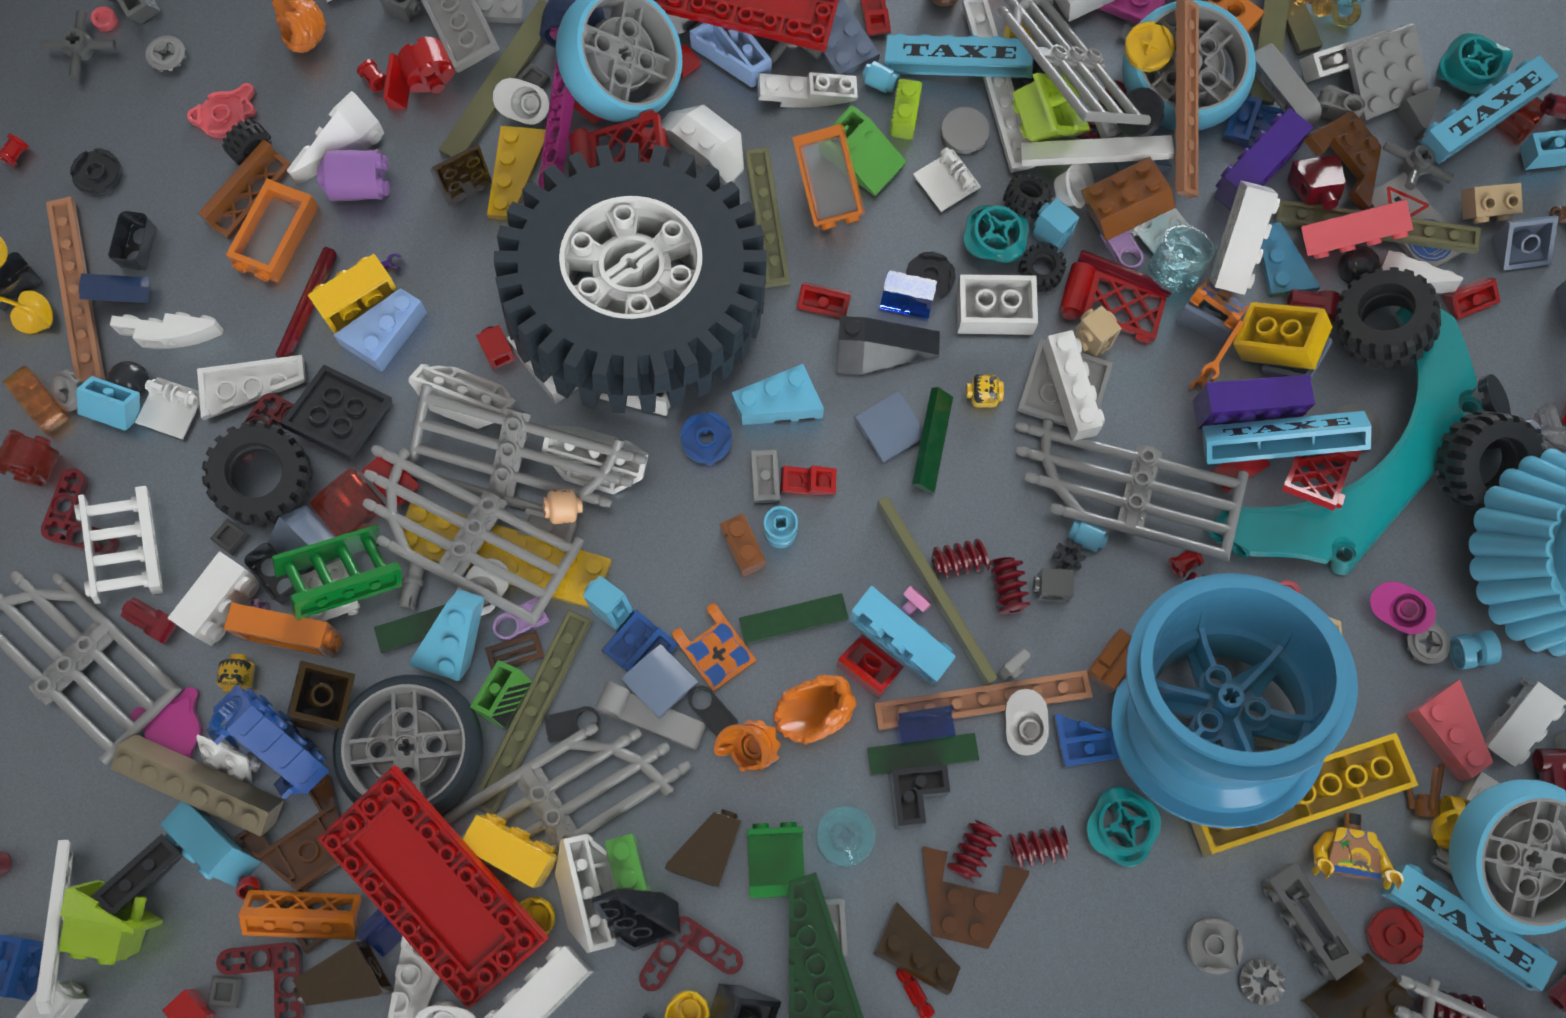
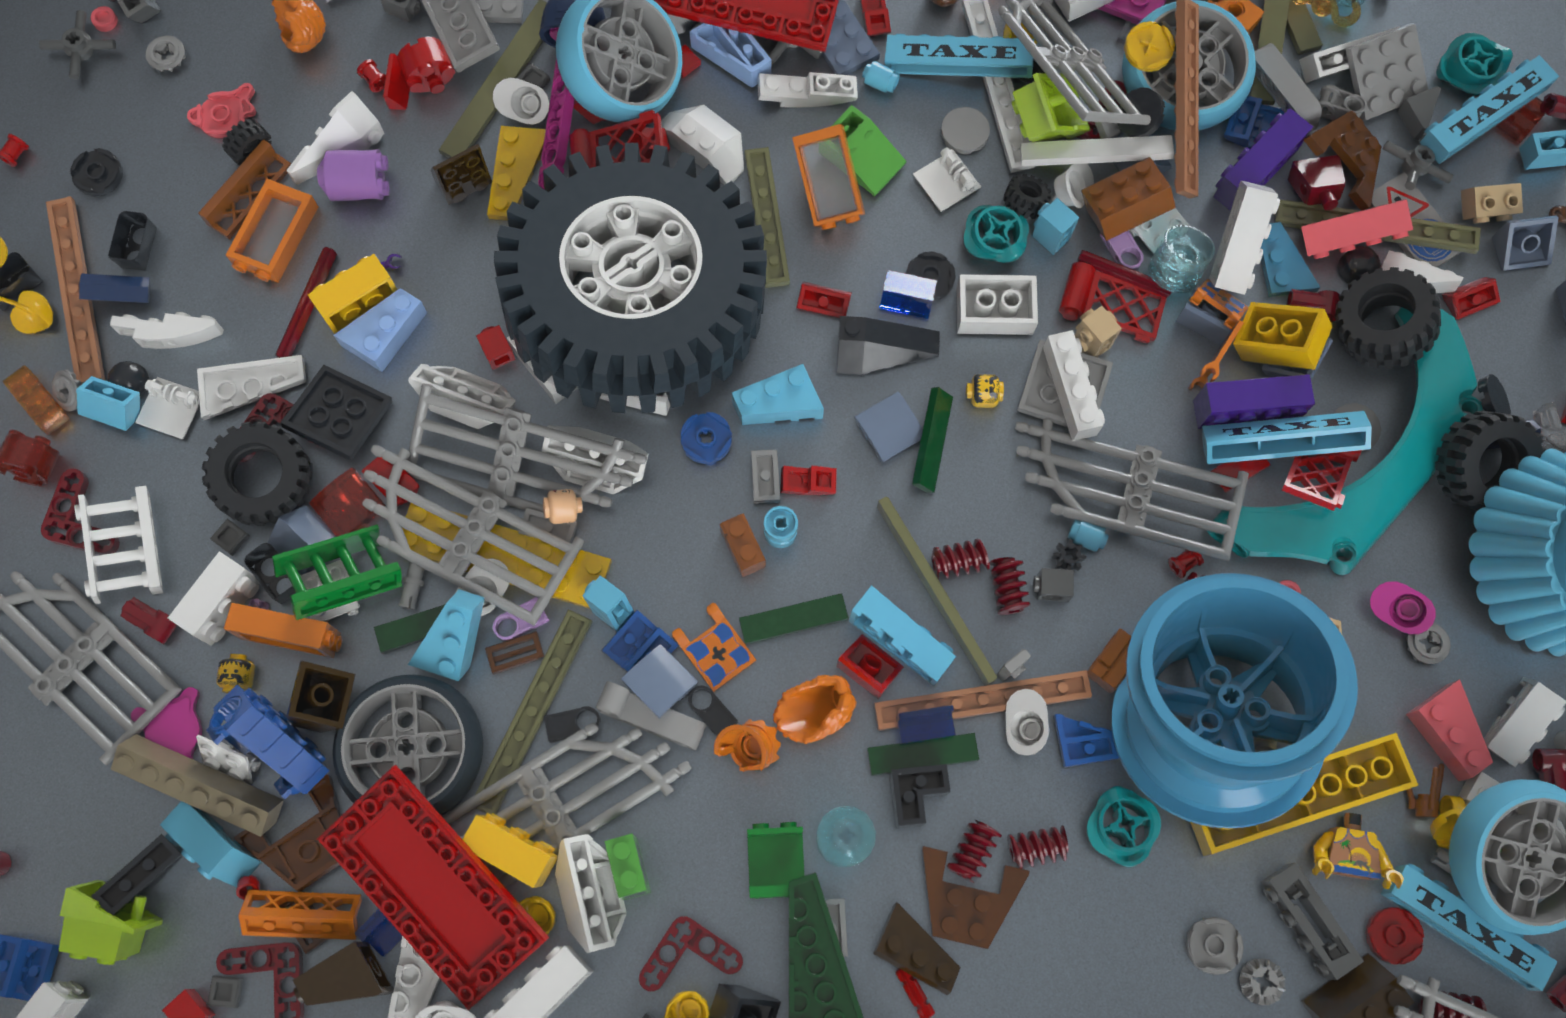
white tile [35,840,74,1015] -> none
bright green brick [470,660,532,729] -> none
black wedge [592,888,681,951] -> none
dark brown slope [665,809,742,889] -> none
lime brick [889,79,922,140] -> none
bright pink tile [901,586,933,616] -> none
black tyre [1018,242,1066,292] -> none
medium azure wheel [1449,630,1502,670] -> none

